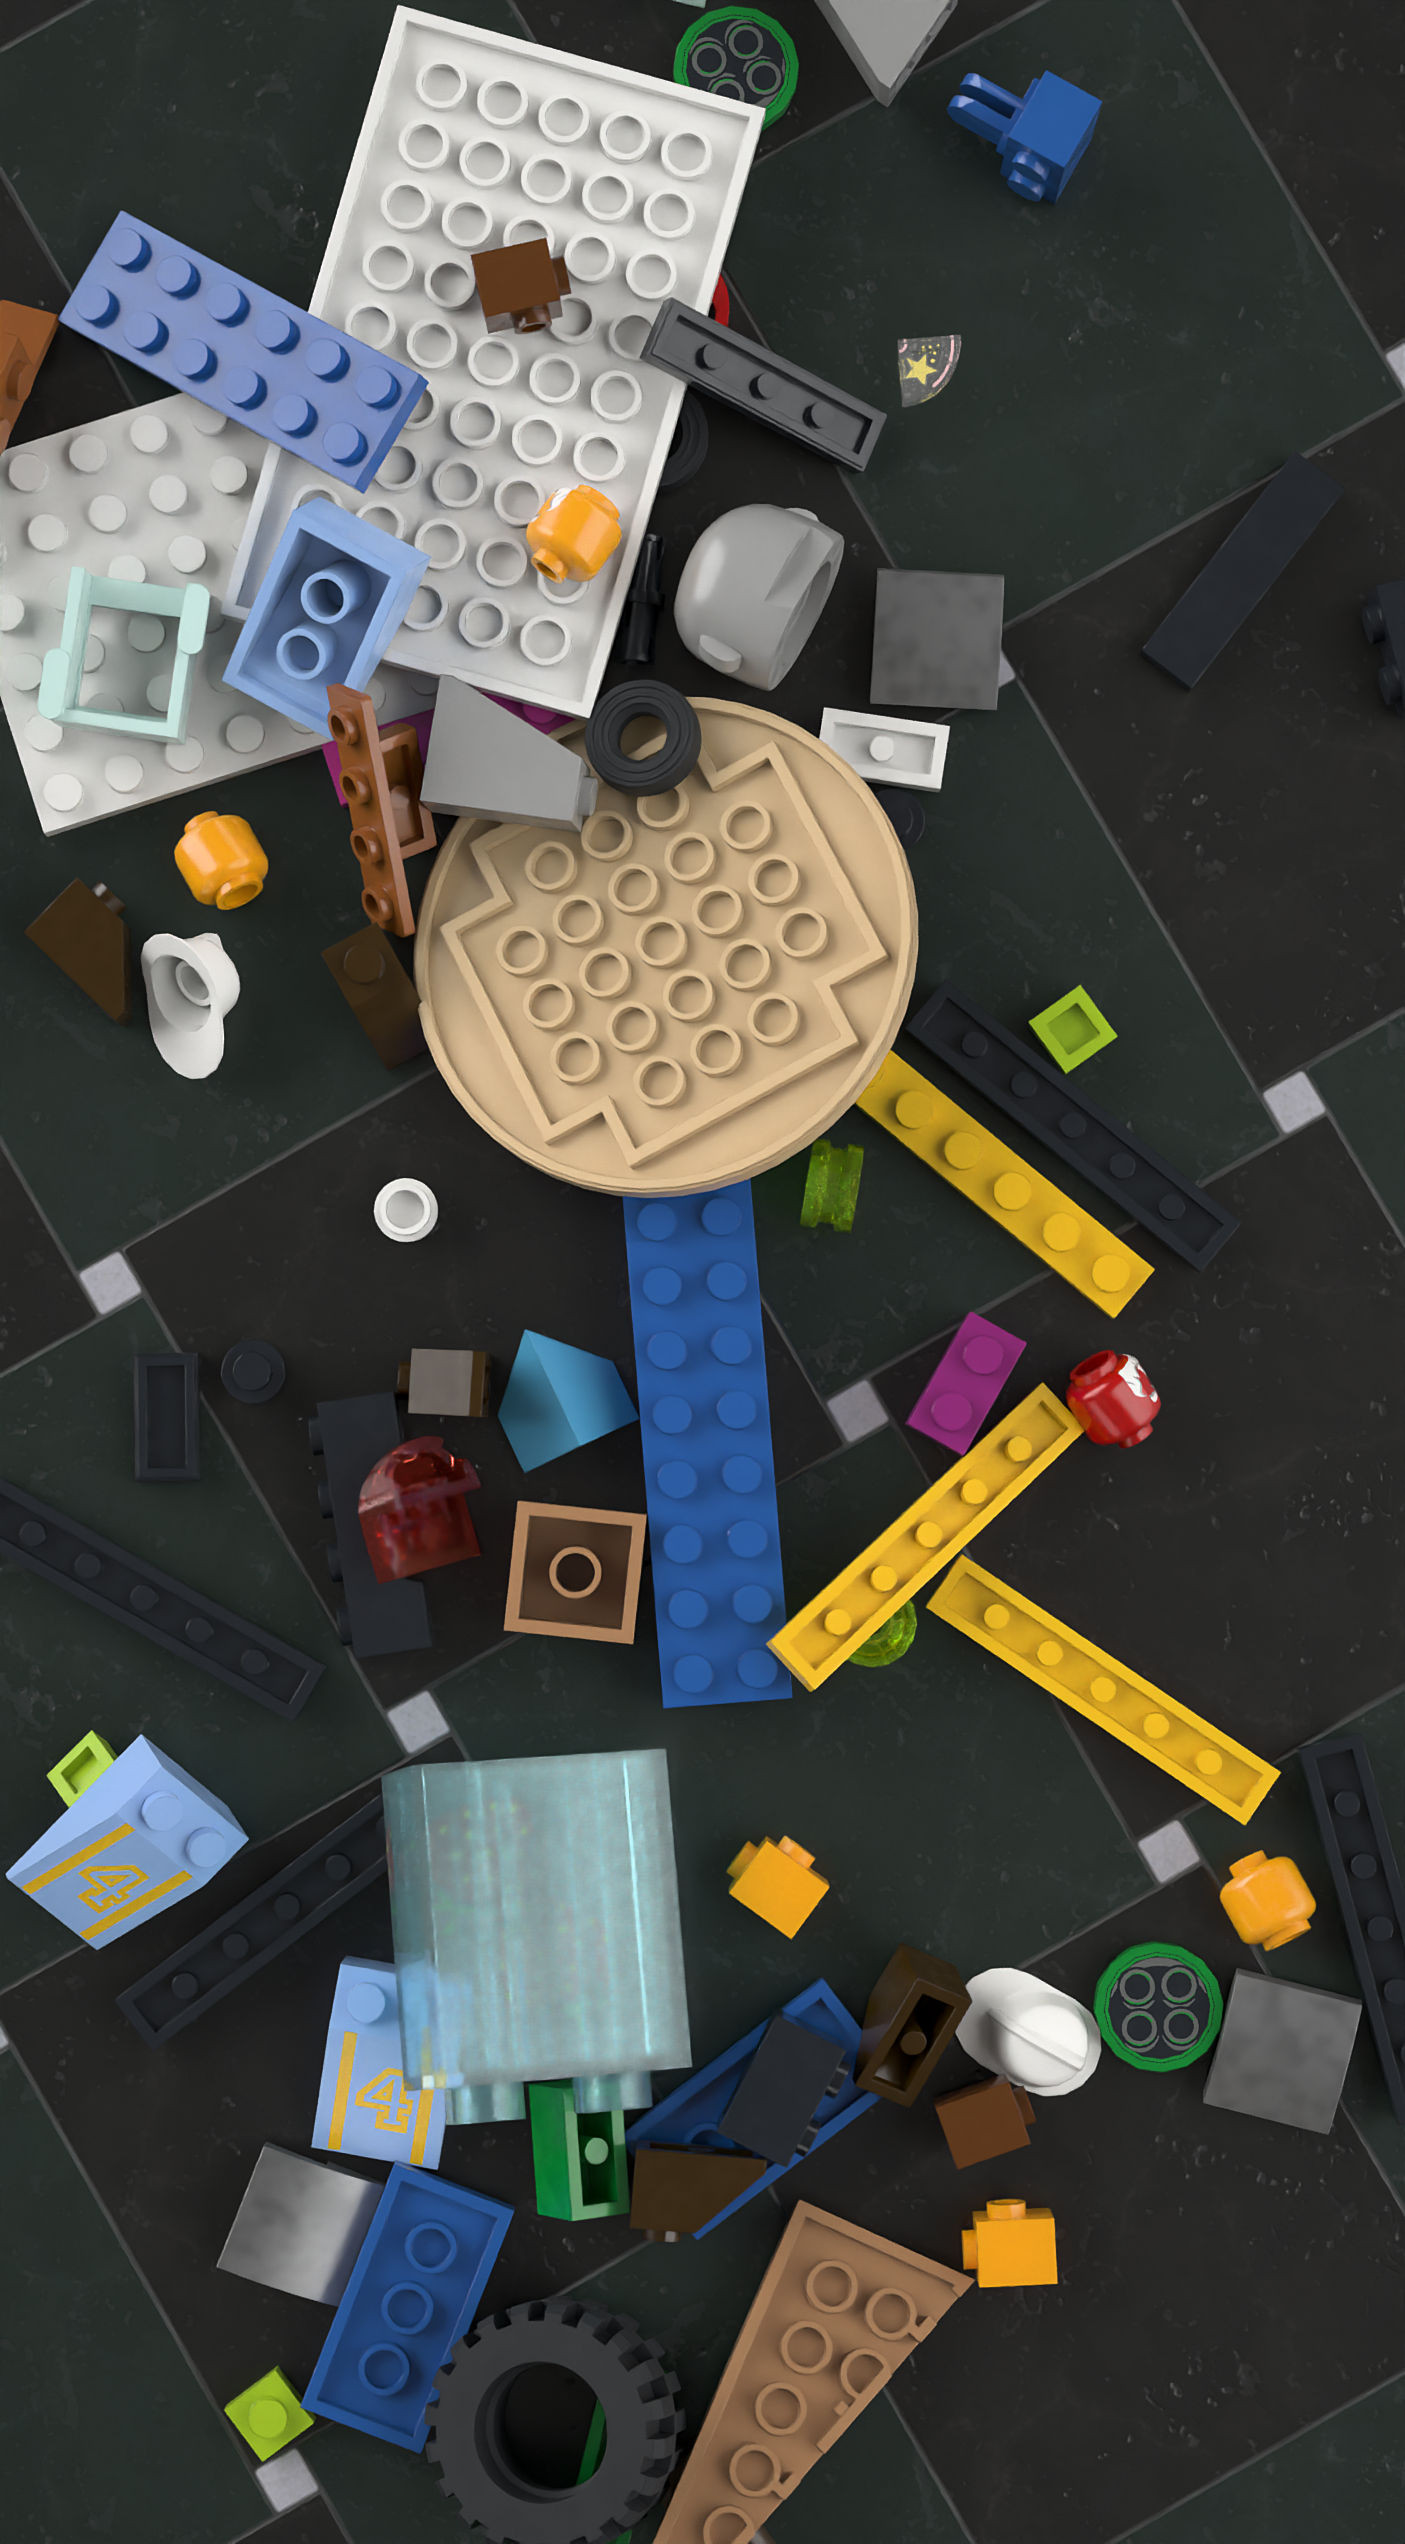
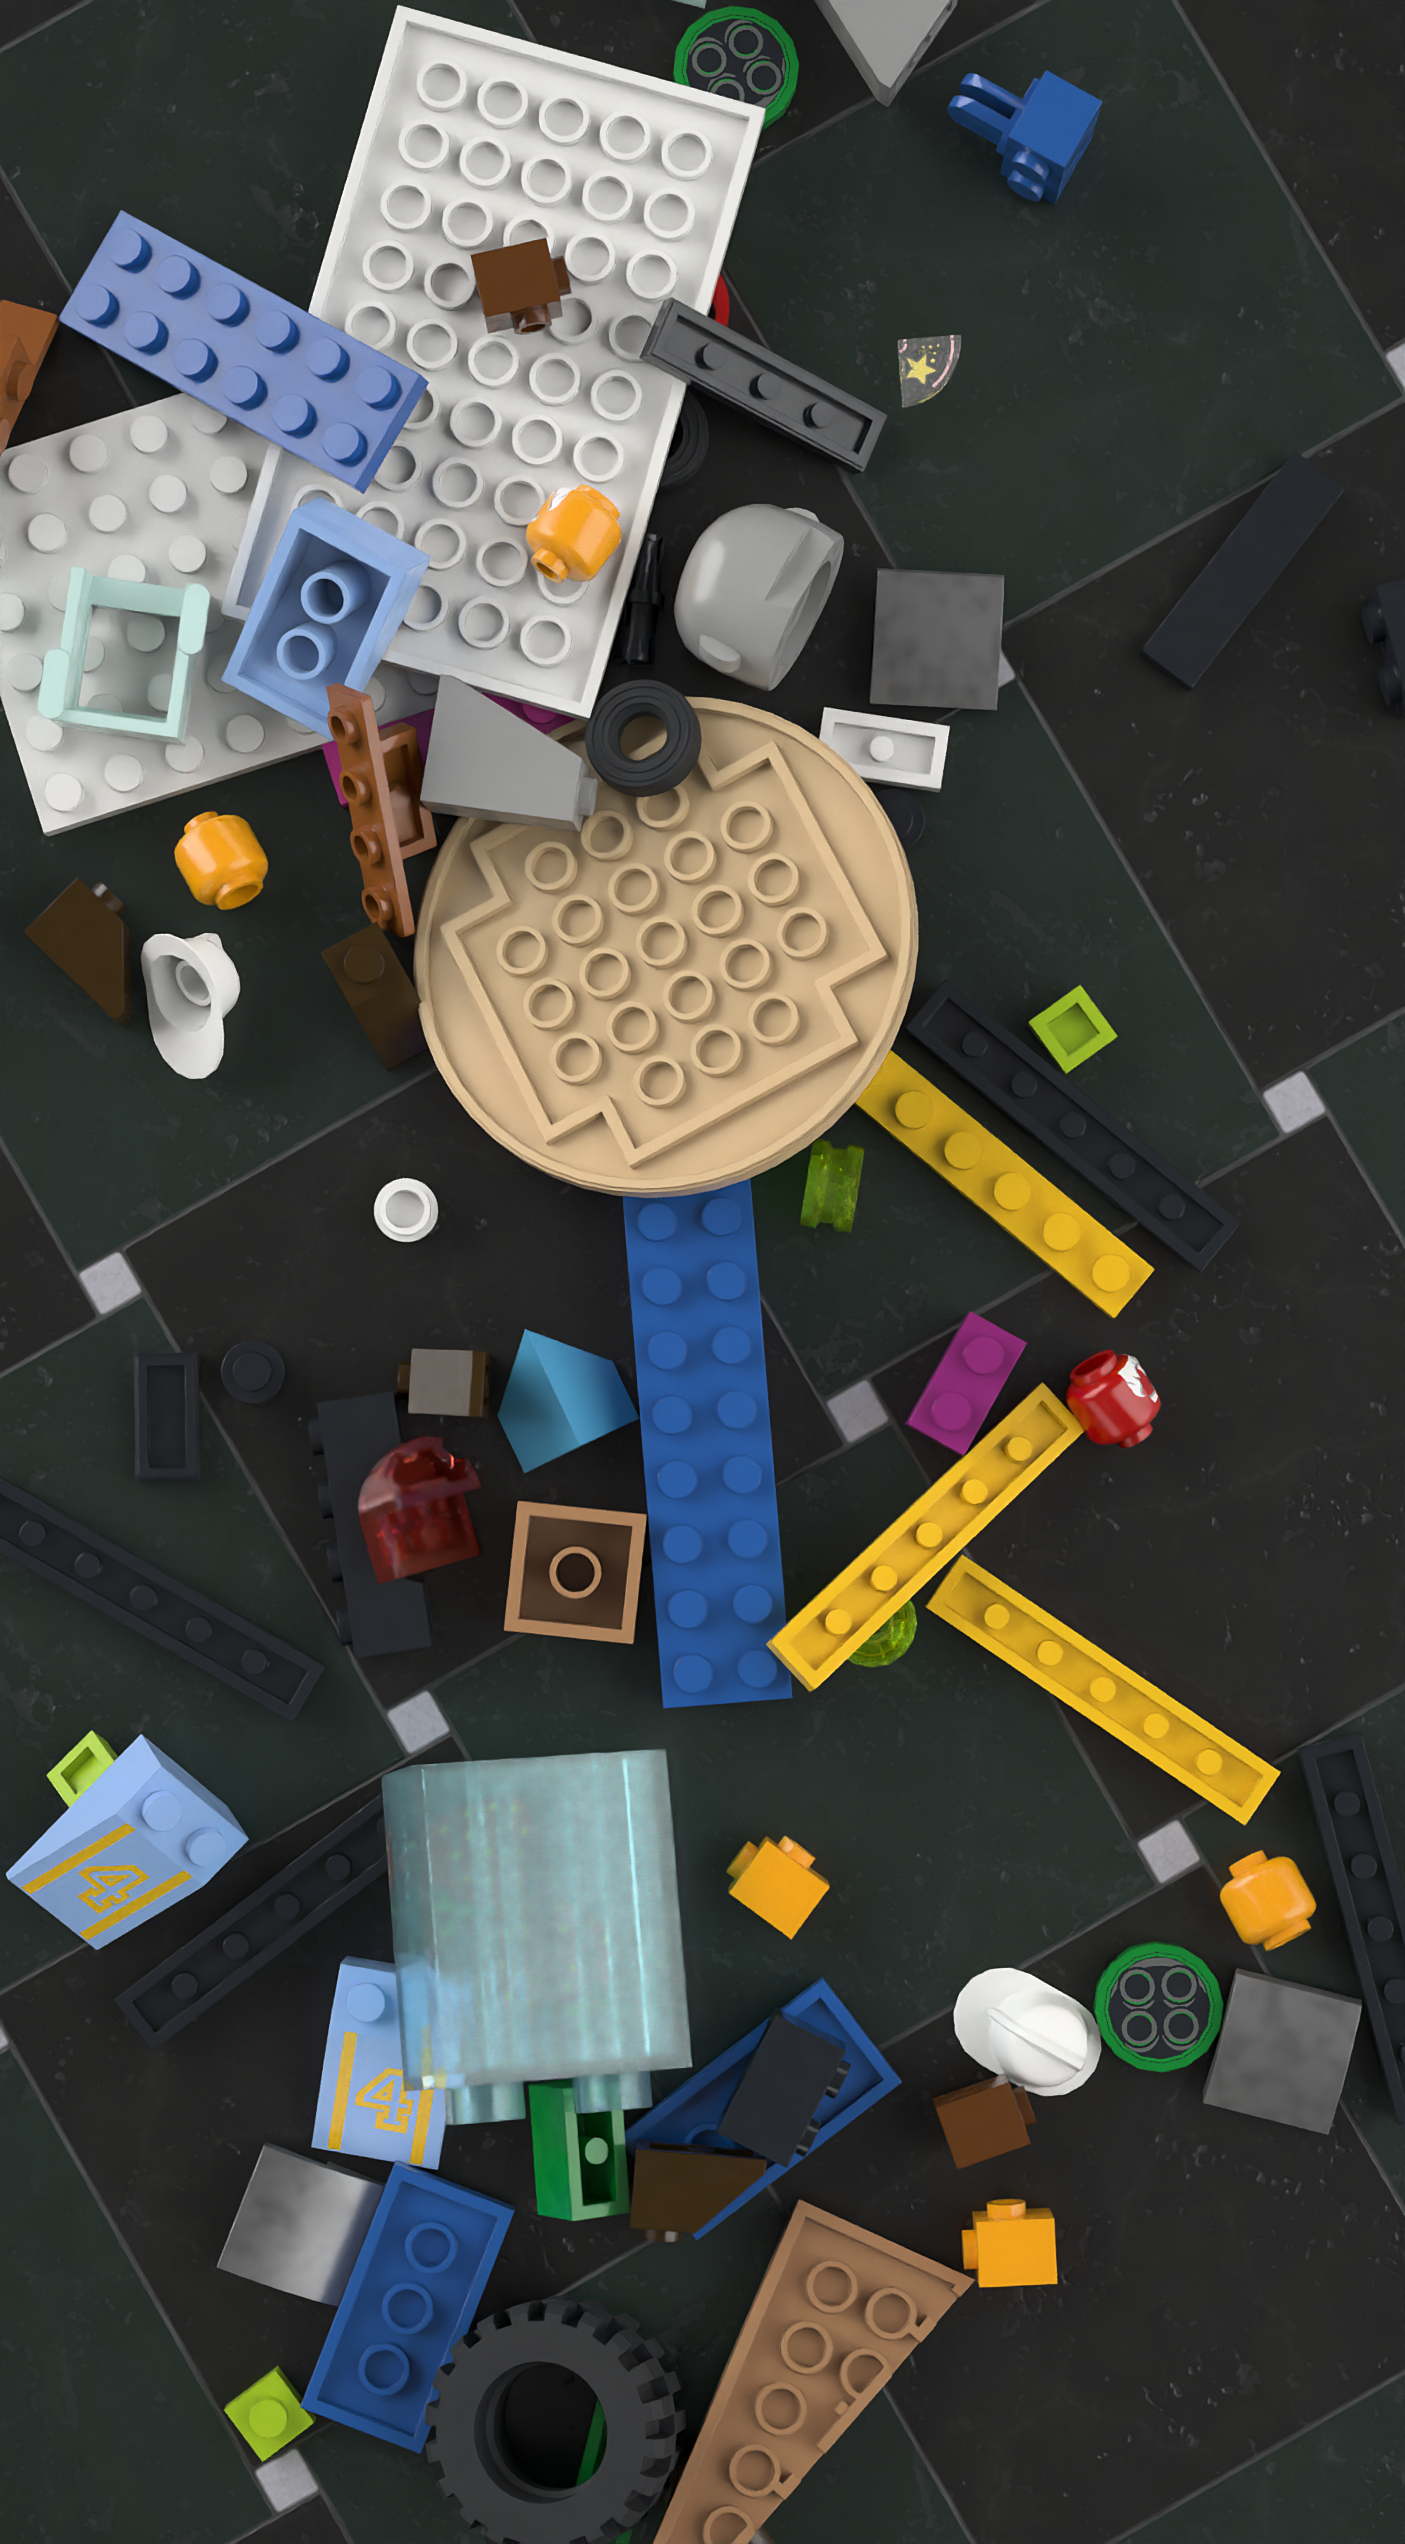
dark brown slope [852,1943,973,2108] -> none

